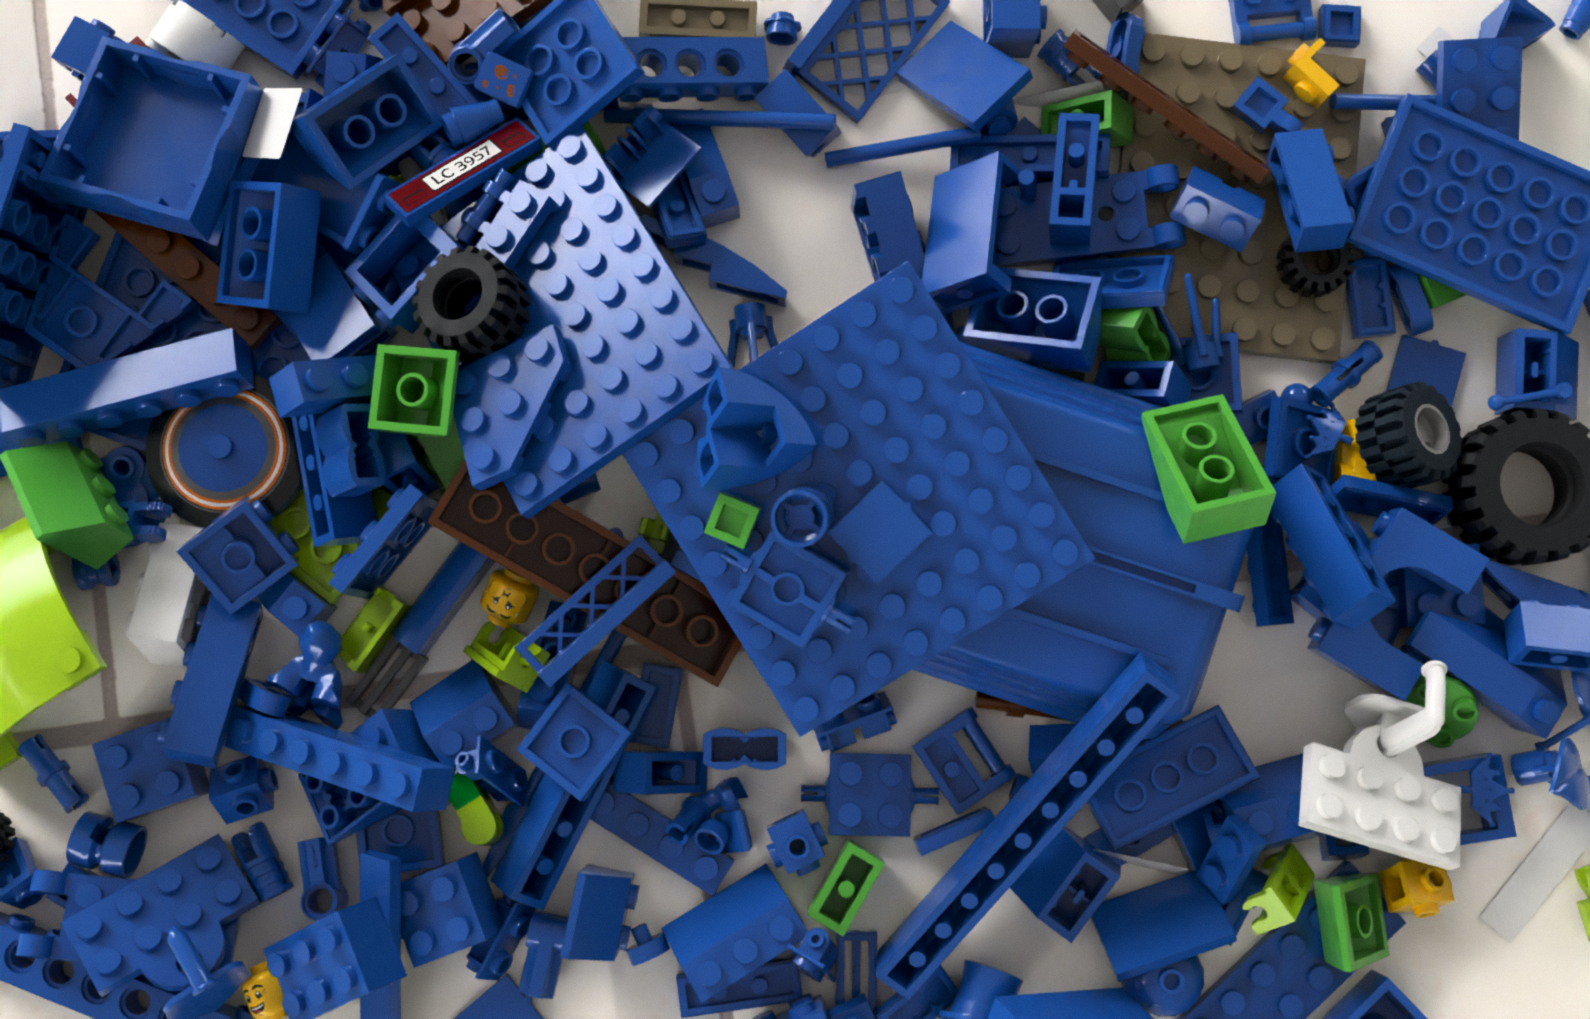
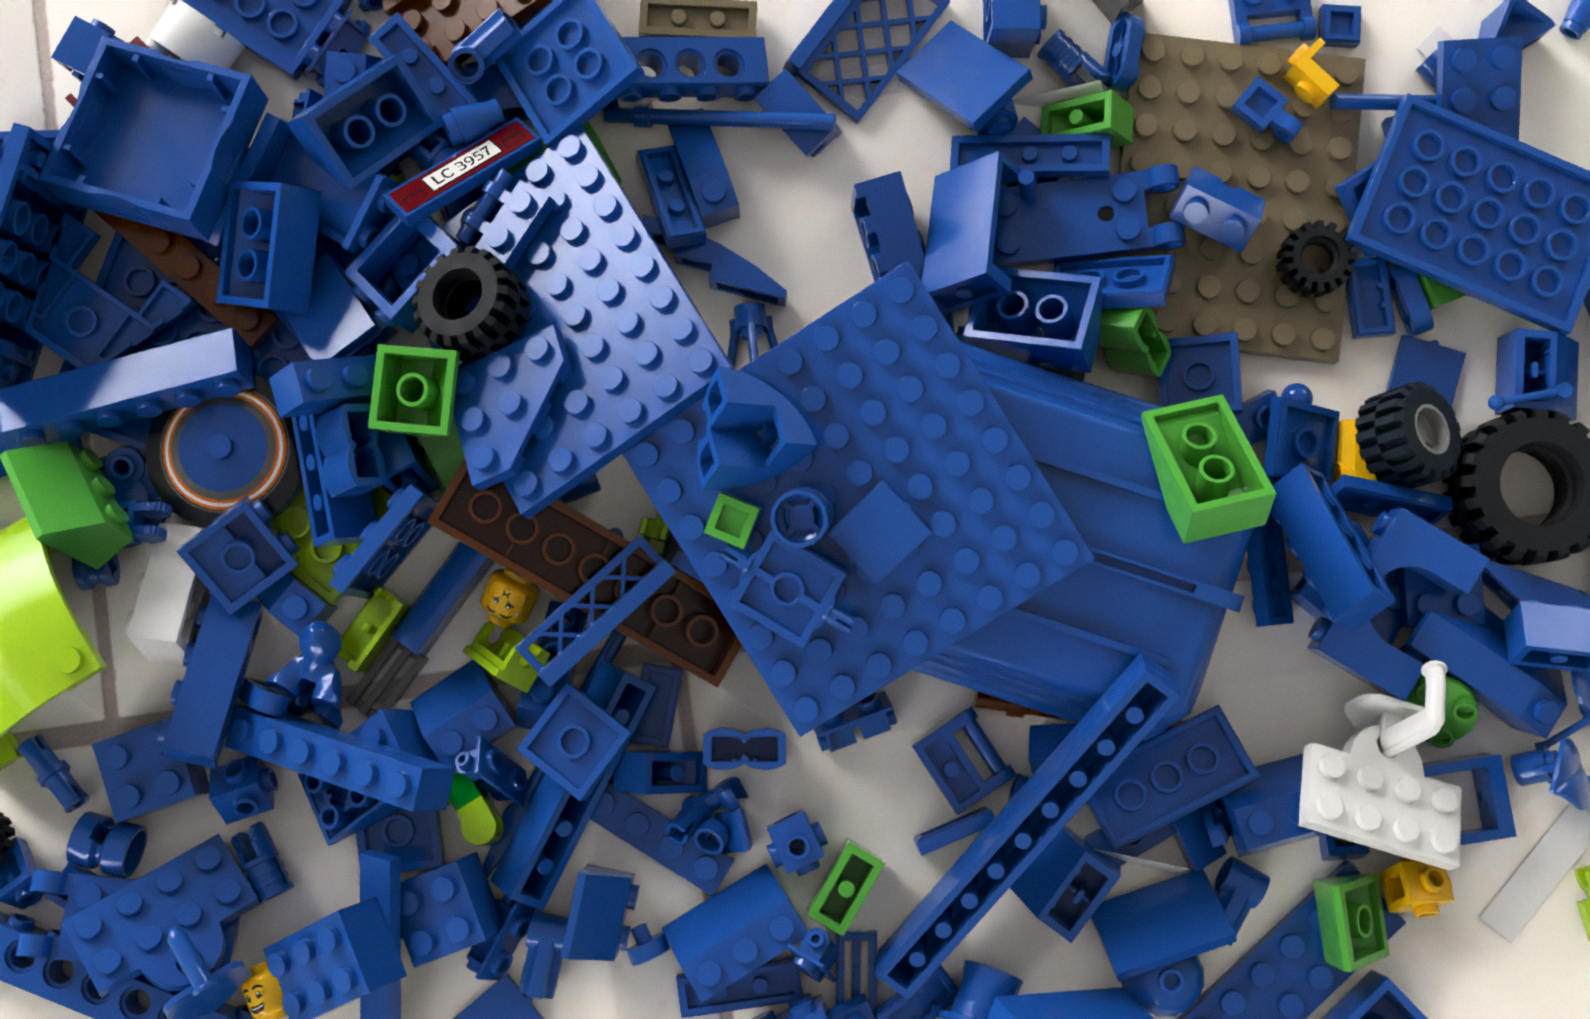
white sticker [242,88,302,159] -> none
blue piece [297,837,348,920] -> none
blue slope [474,51,535,109] -> none
blue hinge [602,106,703,209] -> none
blue plate [764,11,802,46] -> none
blue plate [801,753,939,837] -> none
blue bar [825,127,982,168] -> none
blue slope [1049,113,1100,246] -> none
reddish brown plate [1064,29,1269,184] -> none
blue brick [1093,361,1192,407] -> none
blue plant [1153,273,1223,373] -> none
blue plate [1196,814,1267,905] -> none
lime hinge [1242,842,1315,935] -> none
blue brick [1267,128,1355,253] -> none
blue piece [1305,402,1354,459] -> none
blue pin [1310,340,1383,407] -> none
blue piece [1458,752,1515,827] -> none

